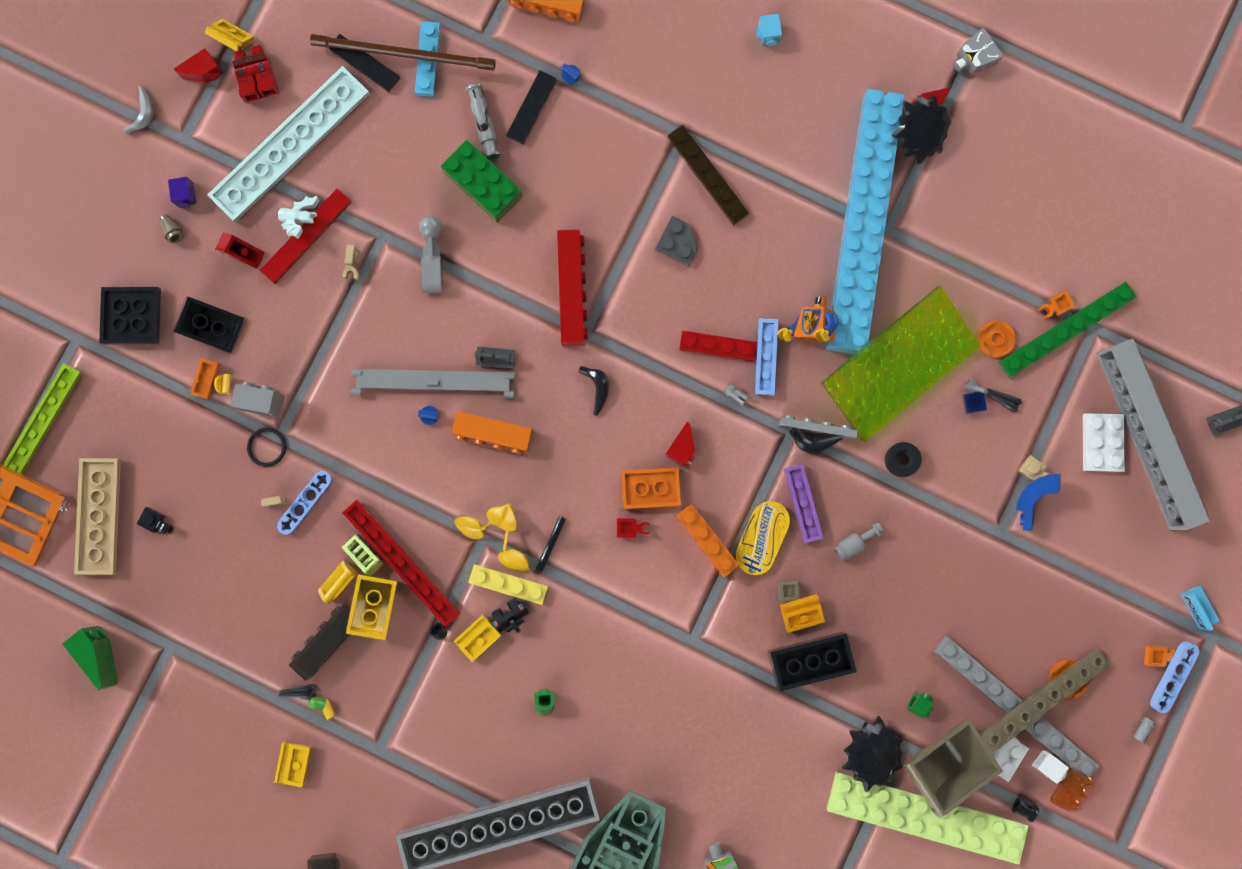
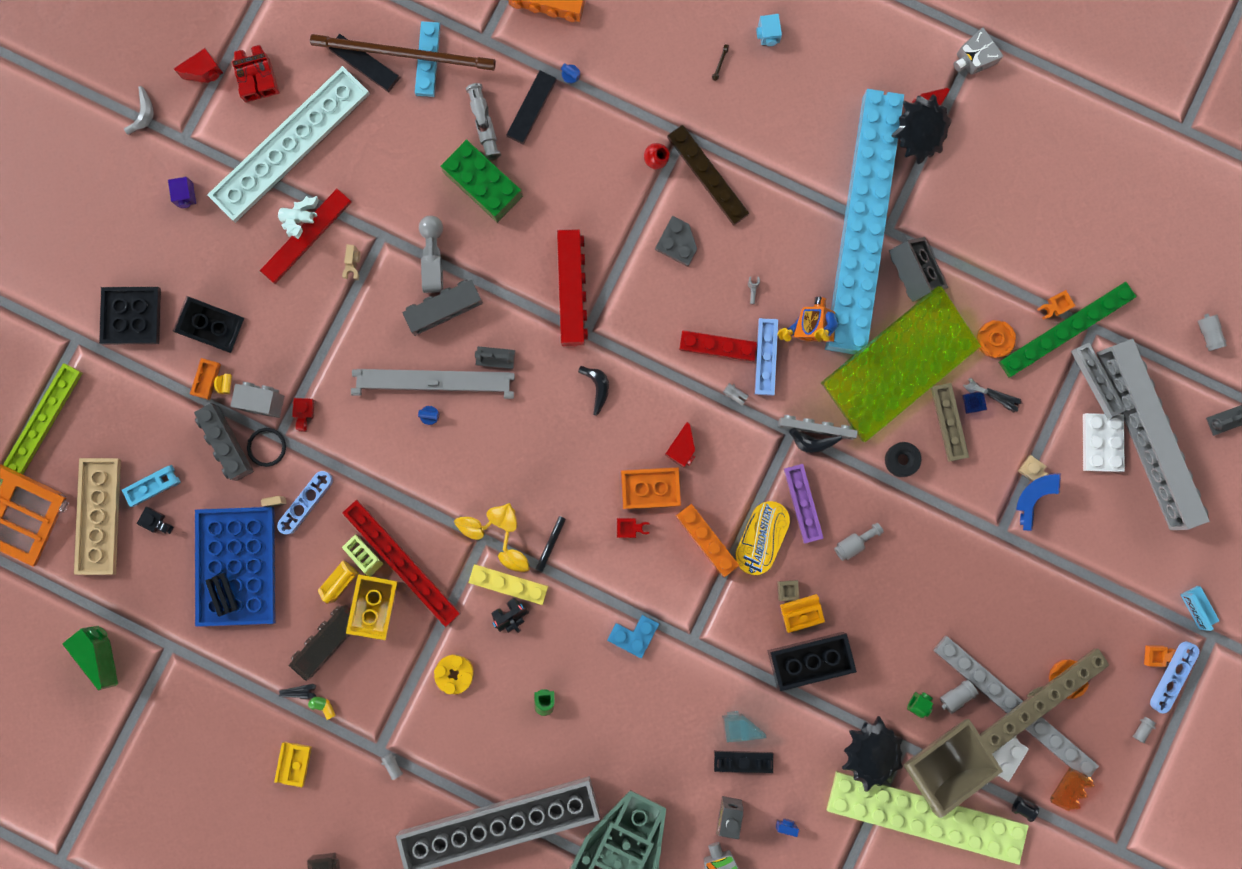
dark tan cone [159,214,183,243] -> none
yellow plate [205,18,254,51] -> none
red slope [215,232,265,269] -> none
black hinge [430,623,447,640] -> none
orange brick [452,411,533,455] -> none
yellow plate [453,615,502,662] -> none
white brick [1031,750,1069,784] -> none
none -> medium azure plate [122,465,181,507]
none -> dark grey brick [194,403,254,481]
none -> blue plate [195,507,275,627]
none -> black tile [205,573,239,617]
none -> red plate [292,398,314,432]
none -> light grey pin [381,753,403,780]
none -> dark grey brick [402,279,483,336]
none -> yellow plate [434,654,474,694]
none -> dark azure plate [607,615,659,659]
none -> red piece [644,143,670,169]
none -> dark brown hinge [712,44,729,81]
none -> black plate [714,750,773,773]
none -> dark grey torso [716,796,744,840]
none -> clear light blue slope [723,711,766,742]
none -> light grey hand [748,276,760,304]
none -> blue plate [775,819,799,837]
none -> dark grey slope [889,237,948,302]
none -> dark tan plate [931,383,969,462]
none -> light grey piece [940,680,979,714]
none -> light grey plate [1071,343,1126,419]
none -> light grey piece [1198,314,1227,351]

